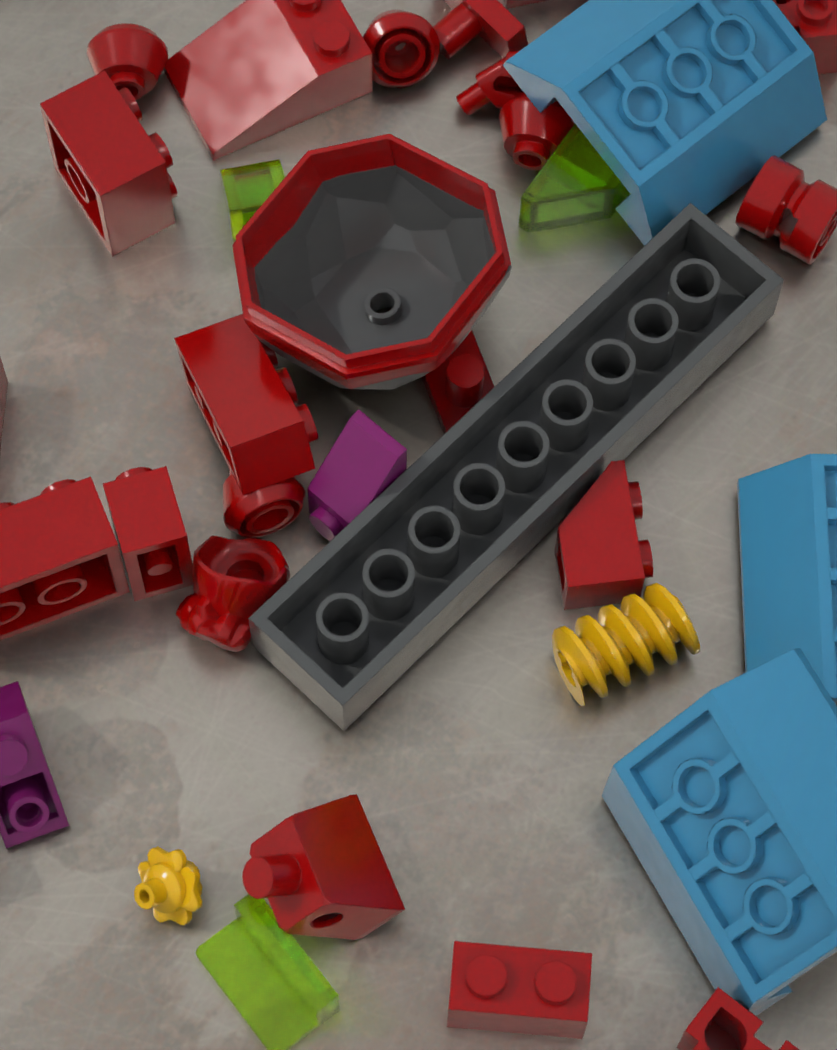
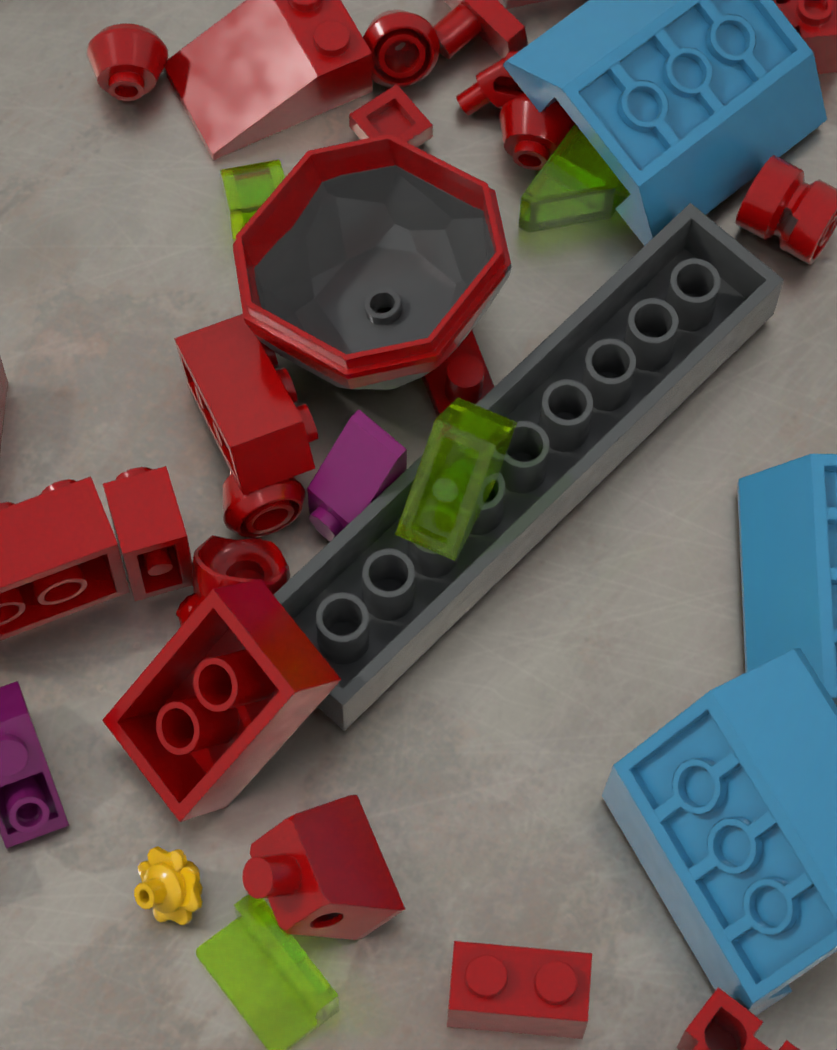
red brick [40,70,178,257] -> none
yellow piece [552,583,700,706] -> none
red slope [554,460,653,610] -> none
none -> red brick [102,579,341,822]
none -> red plate [349,84,433,147]
none -> clear neon green slope [395,397,517,561]

